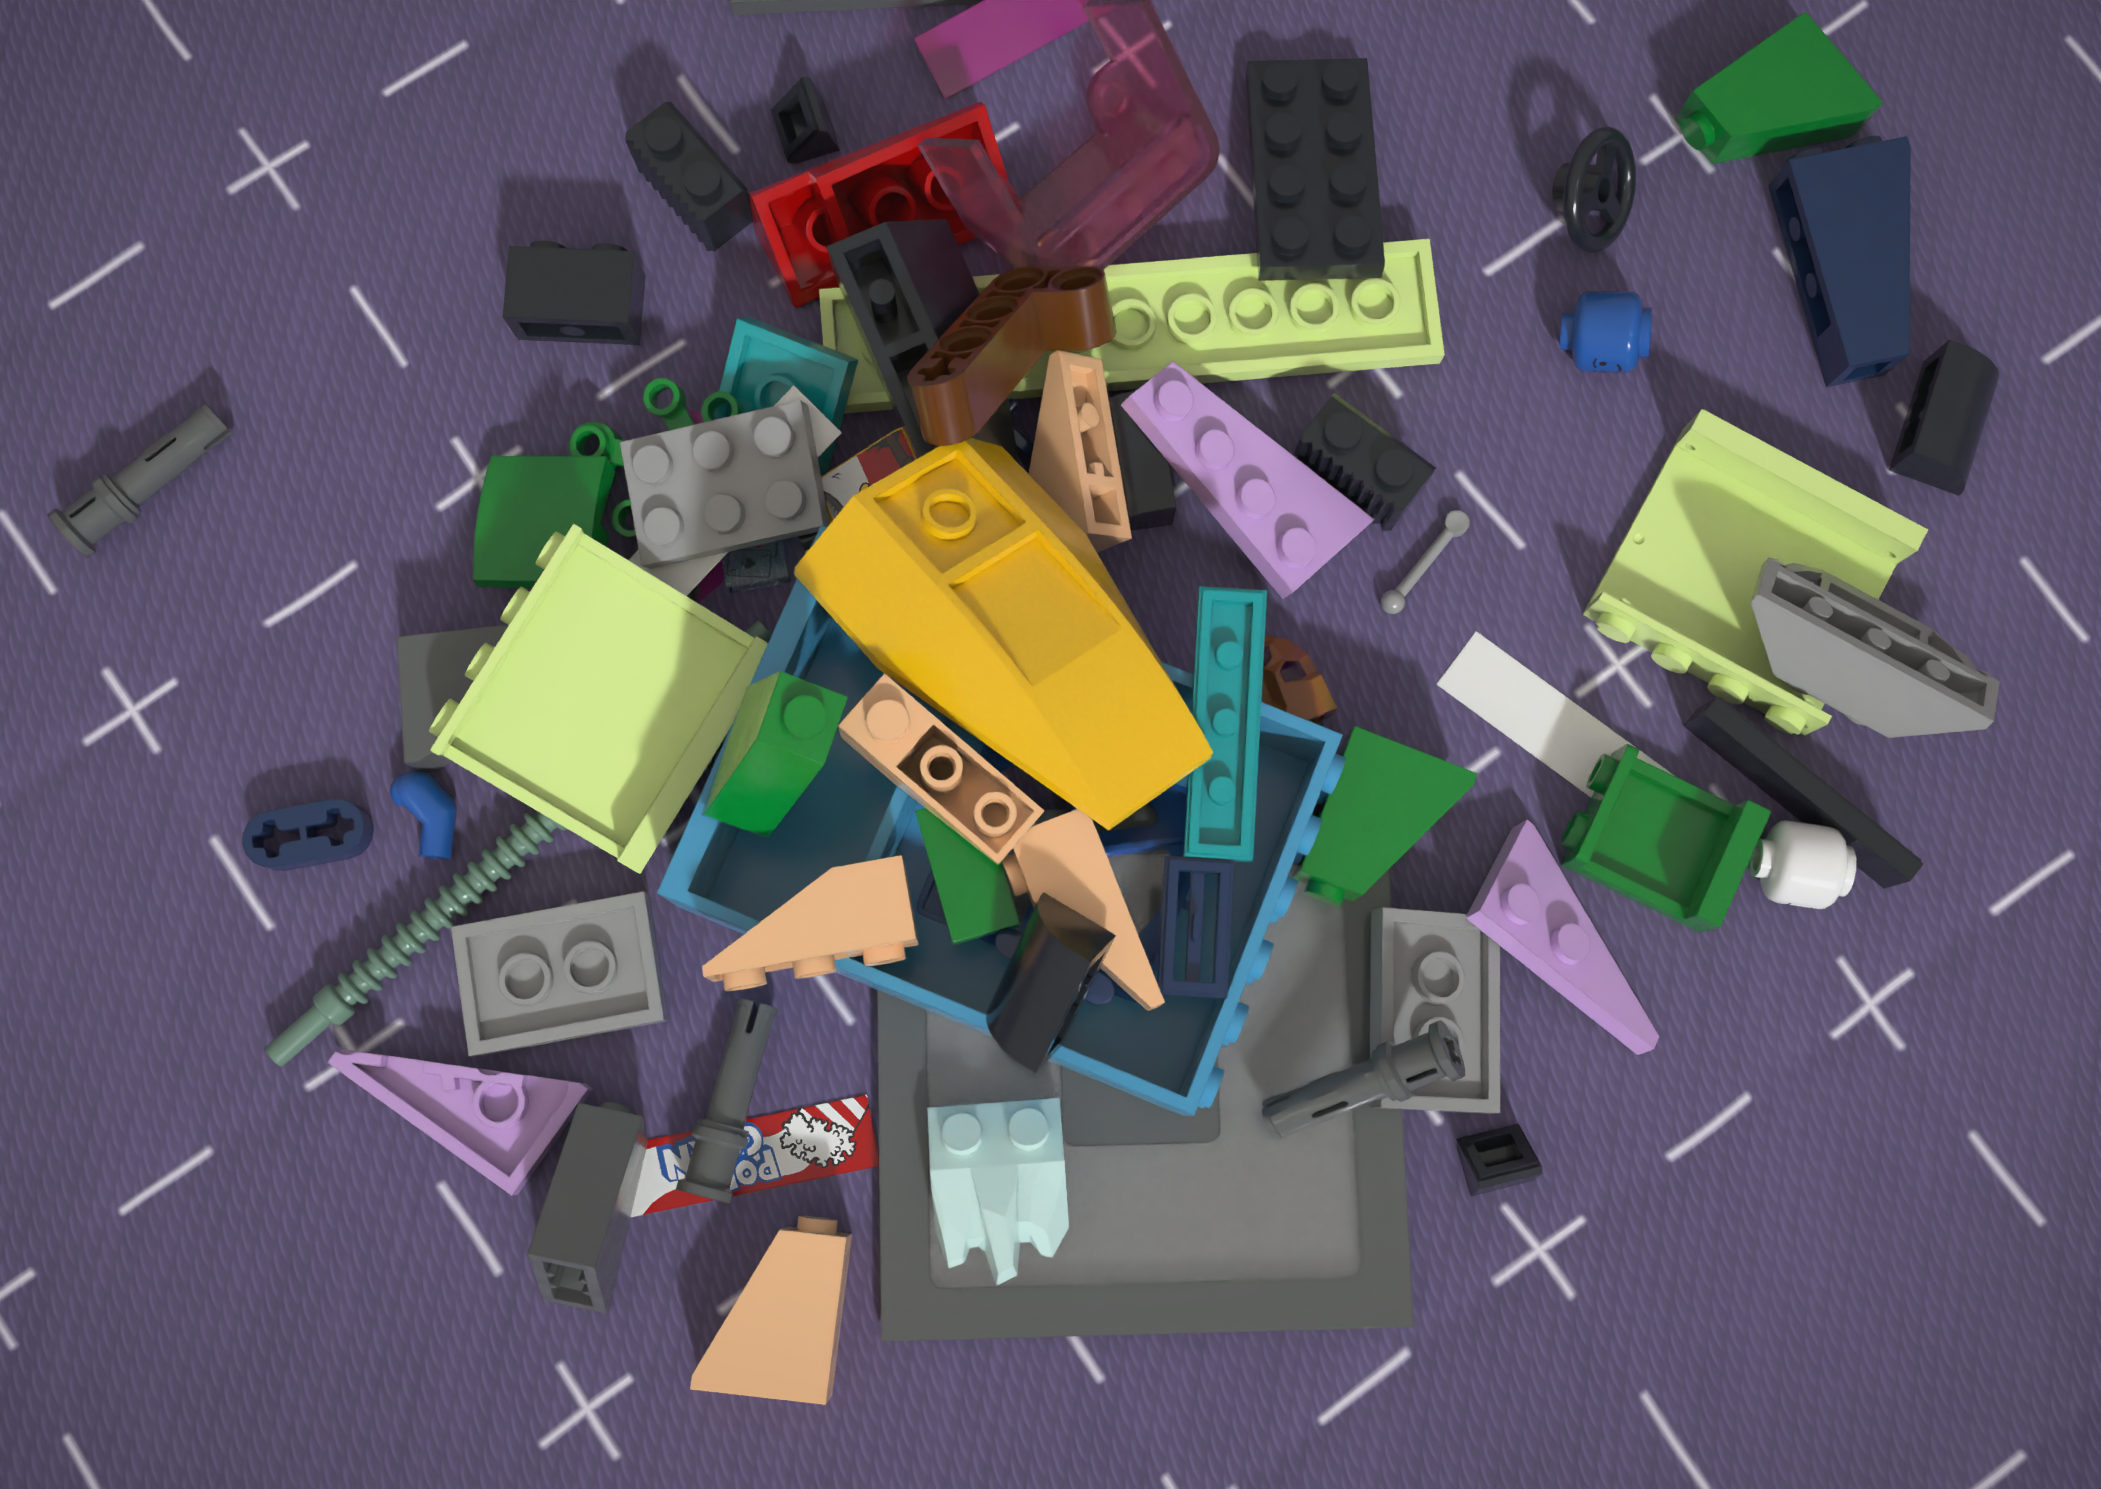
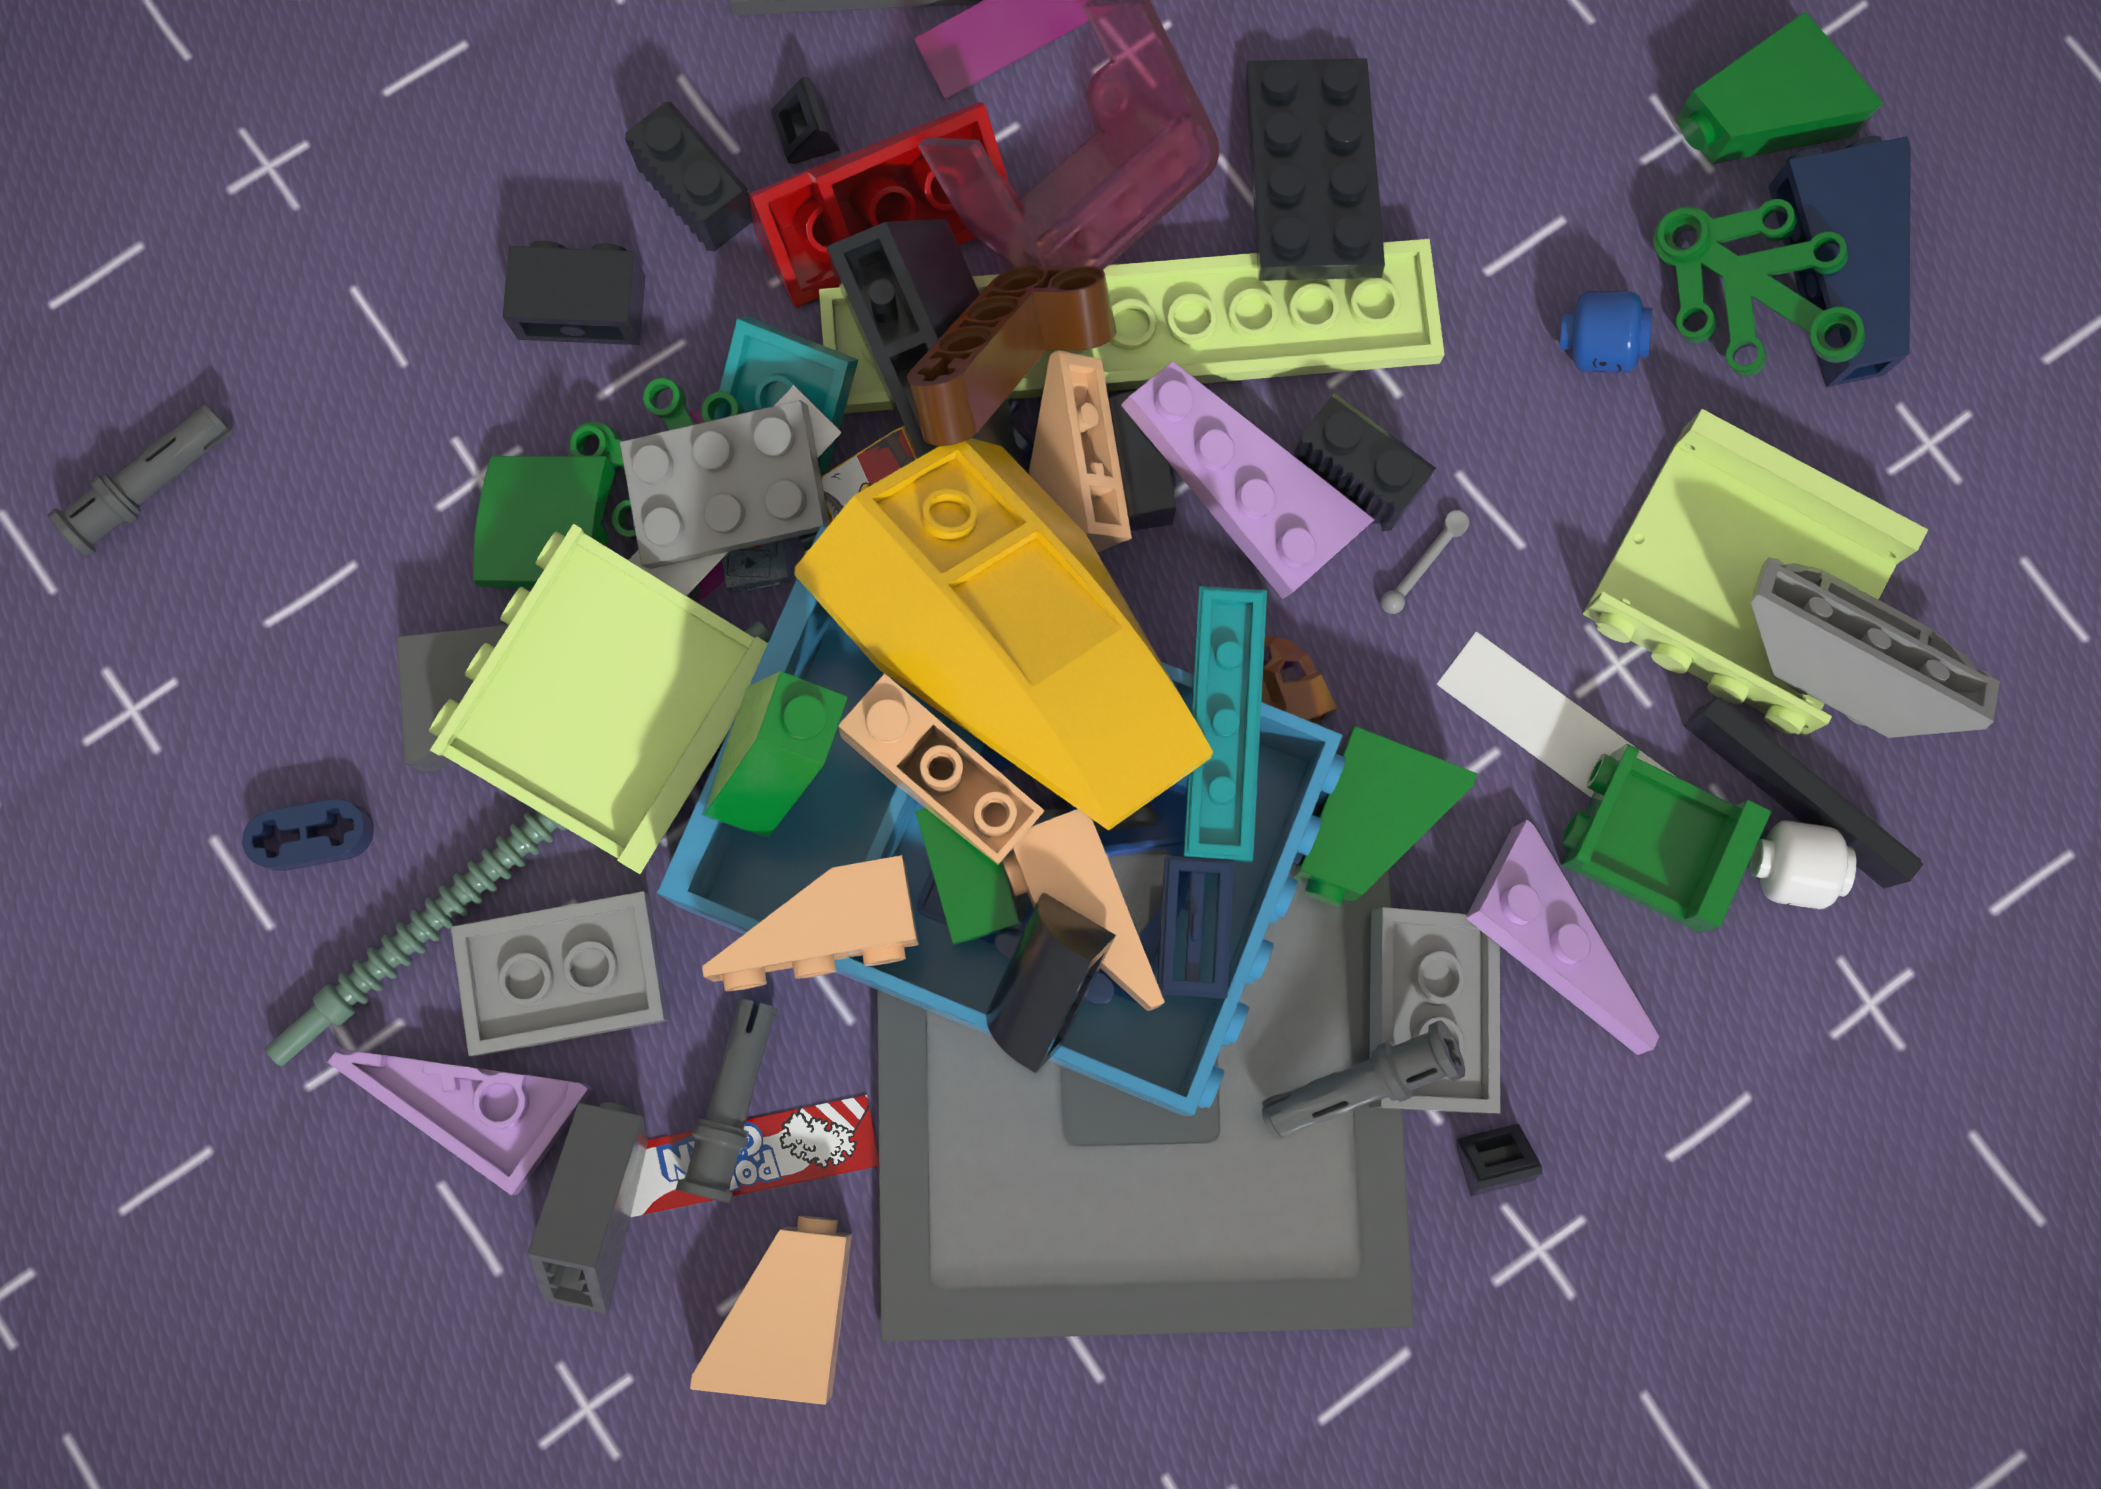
blue arm [390,770,457,860] -> none
light aqua plate [927,1098,1069,1286] -> none
black piece [1552,127,1636,253] -> none
black brick [1889,340,1999,496] -> none
none -> green plant [1653,199,1865,377]

